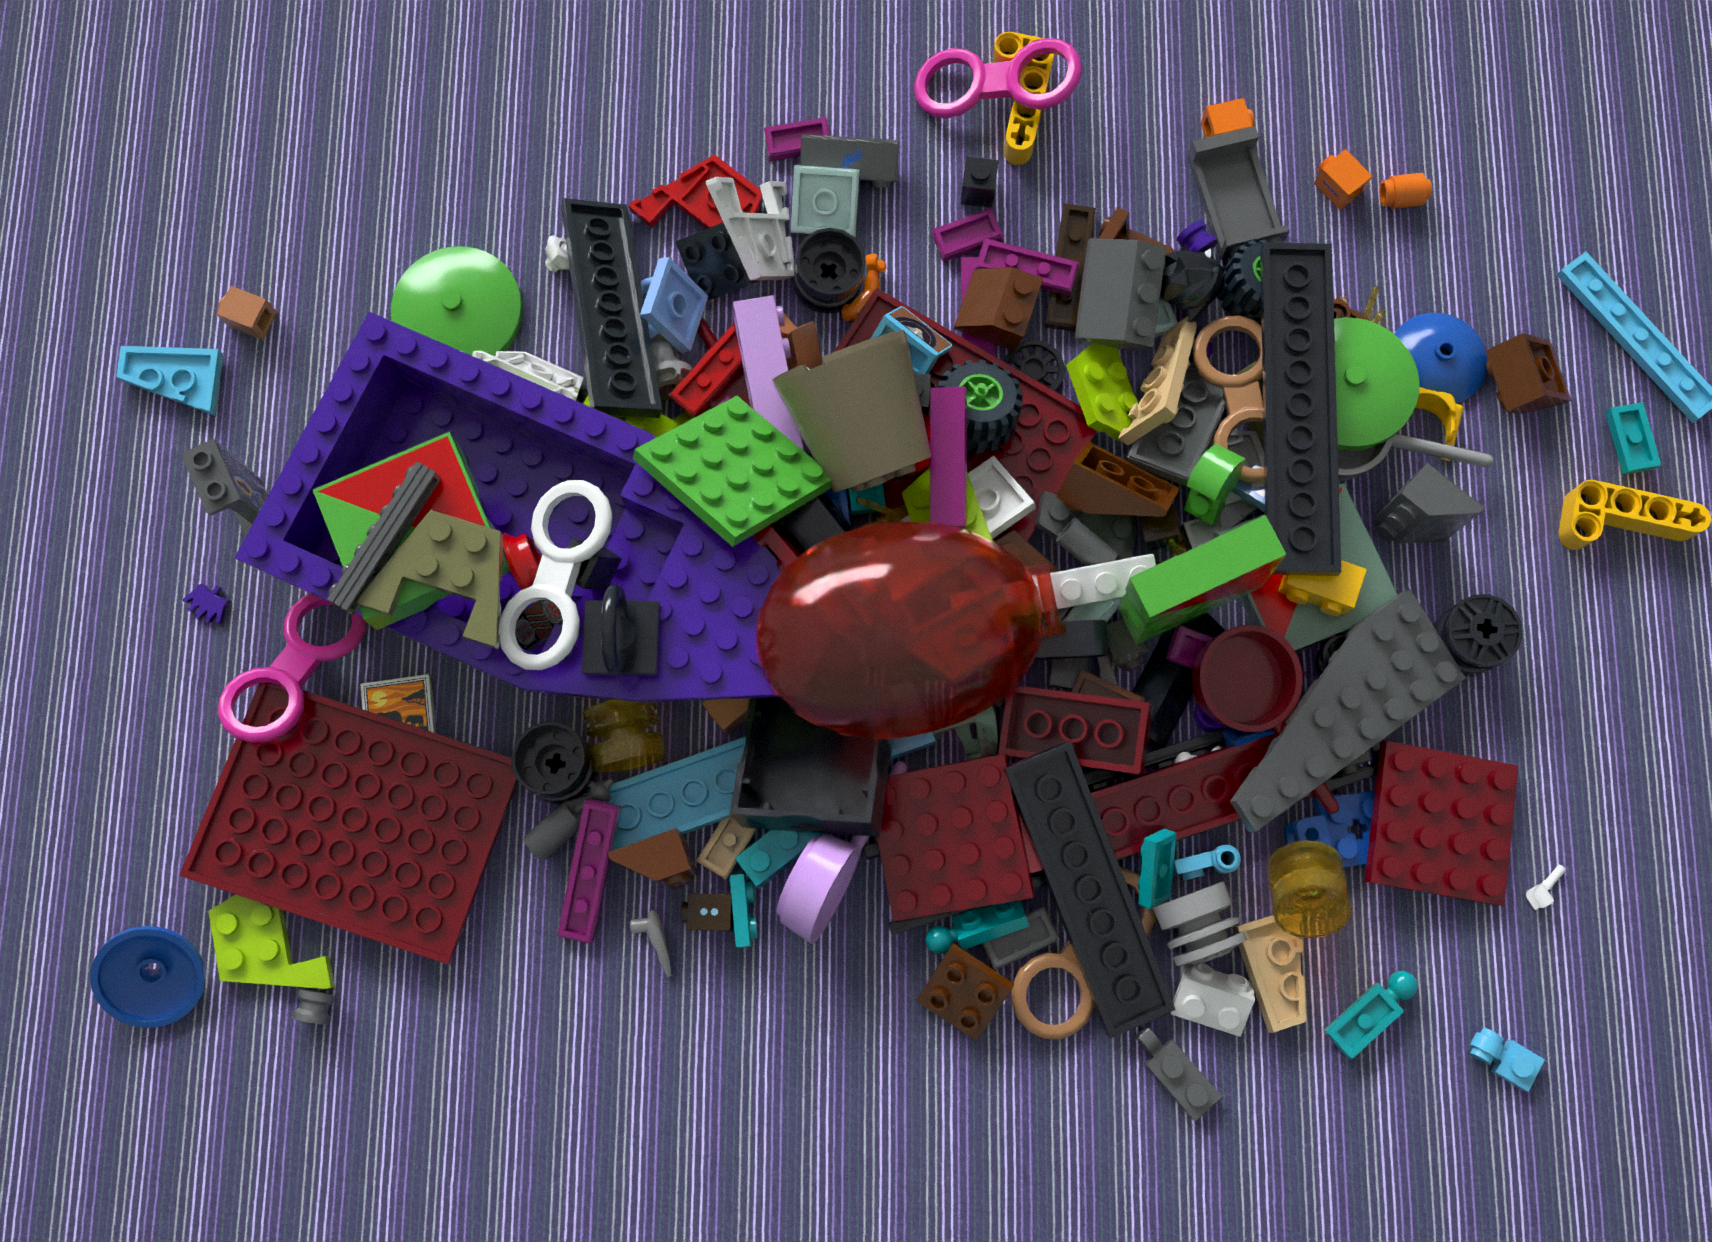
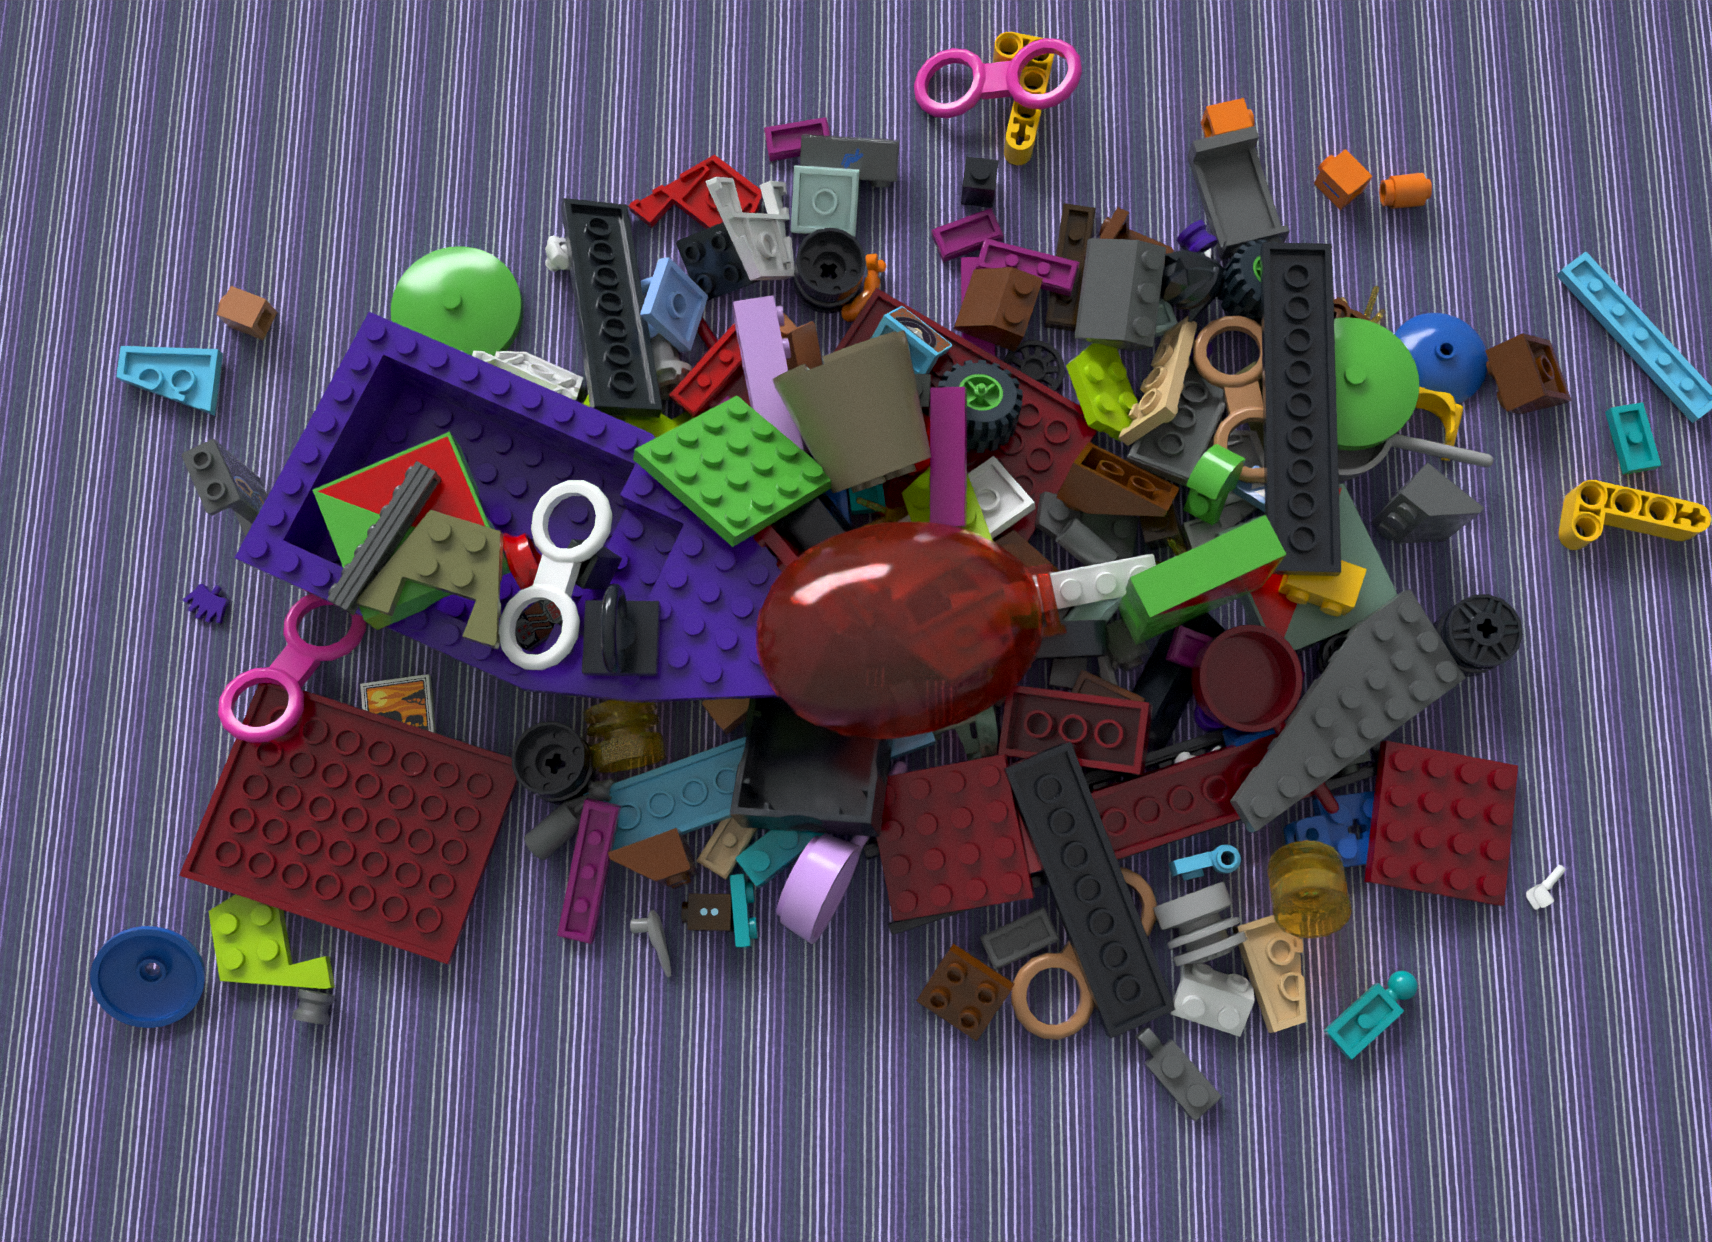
teal plate [925,900,1030,954] -> none
teal plate [1138,829,1177,909] -> none
medium azure plate [1470,1028,1545,1092] -> none

